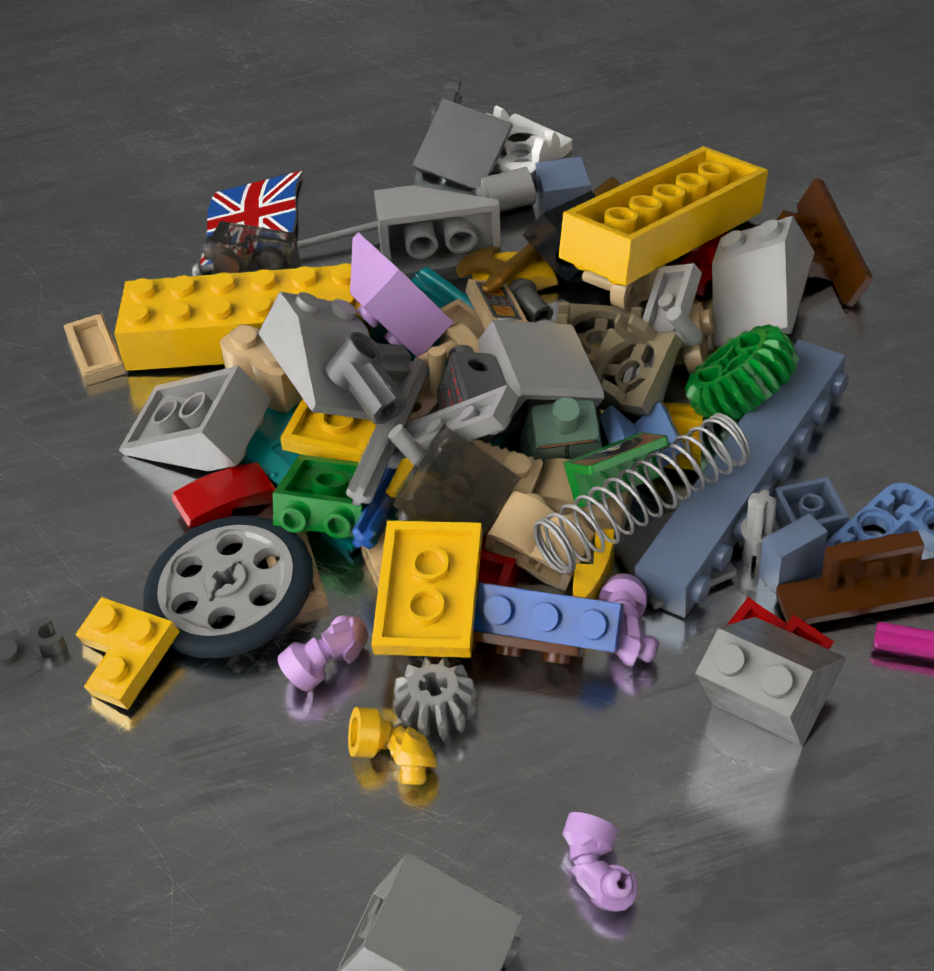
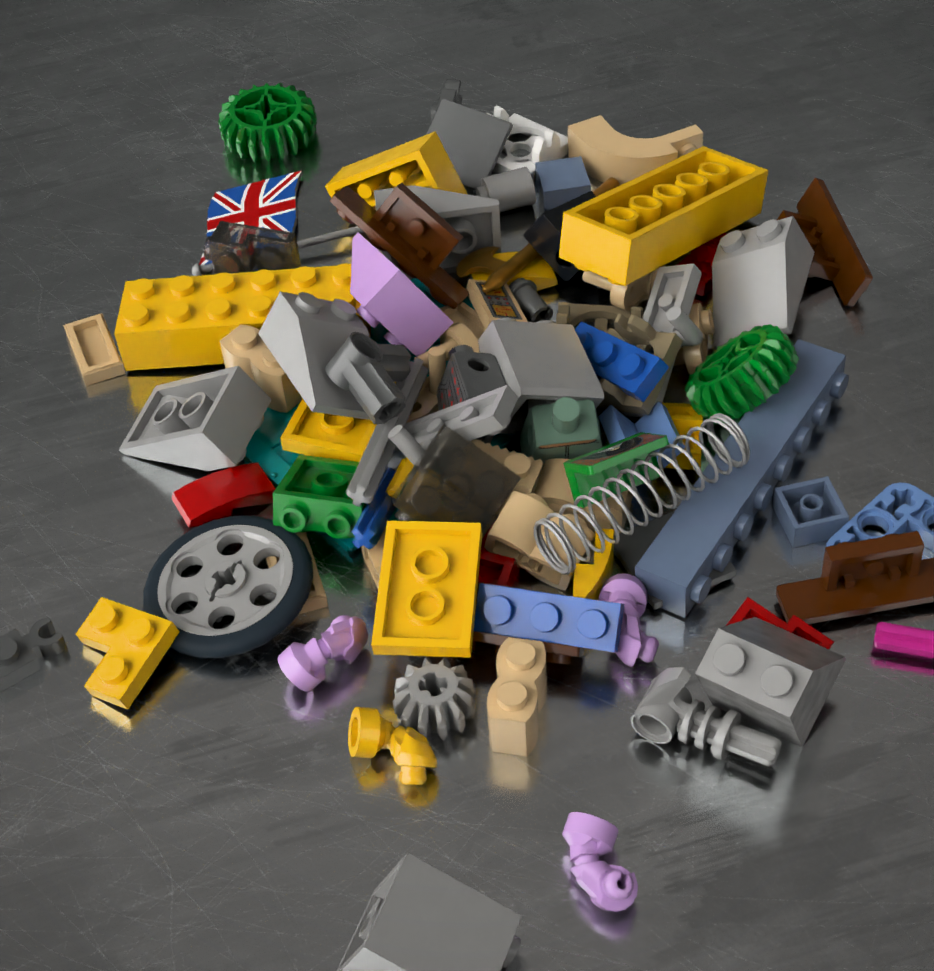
light grey axle [741,489,779,569] -> none
sand blue piece [759,513,828,594] -> none
none -> green gear [218,83,317,162]
none -> yellow wedge [325,131,468,220]
none -> reddish brown bracket [330,183,469,309]
none -> tan brick [487,637,547,757]
none -> tan arch [568,115,703,185]
none -> blue plate [575,321,669,402]
none -> light grey piece [631,667,781,766]

